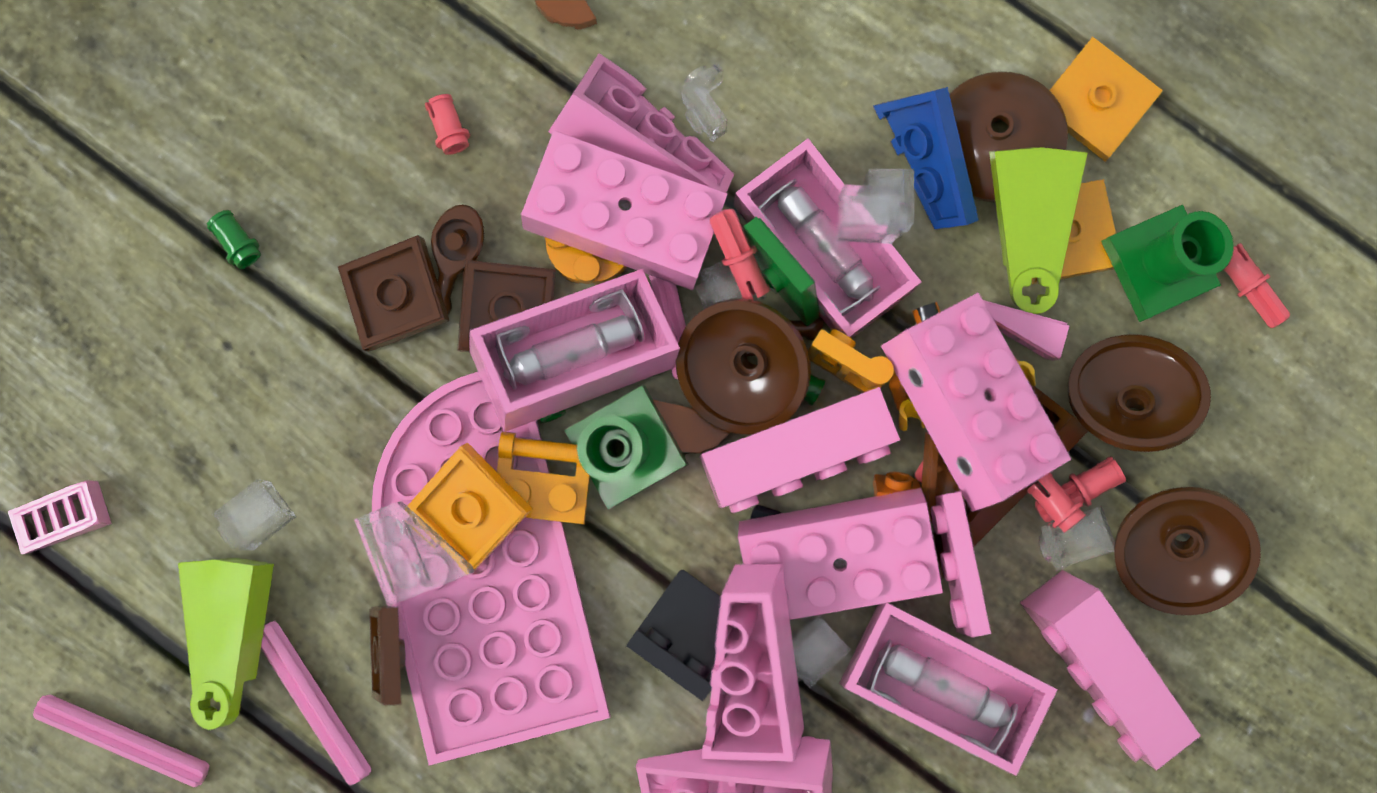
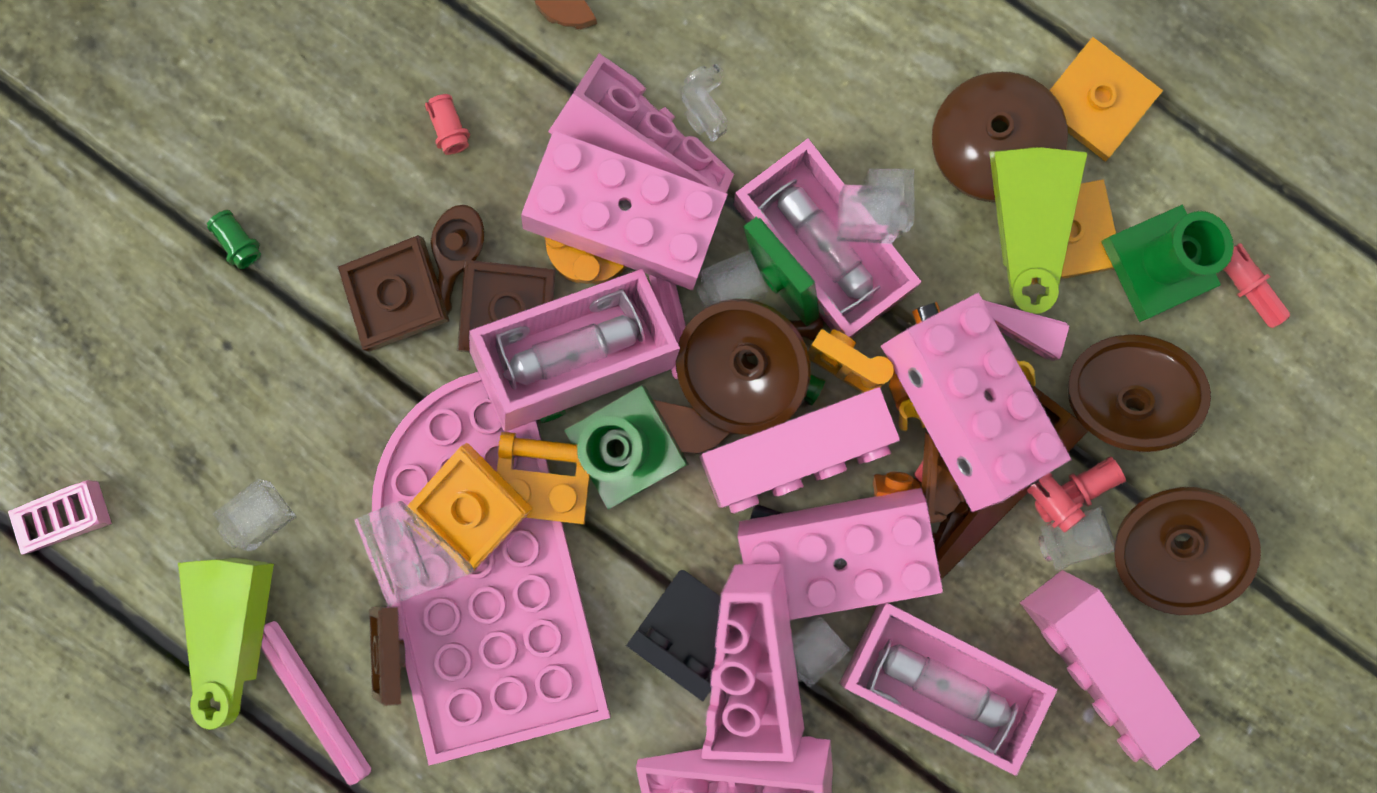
bright pink axle [33,695,210,787] -> none
coral axle [710,208,770,300] -> none
blue wing [873,87,979,229] -> none
bright pink wing [931,491,991,637] -> none

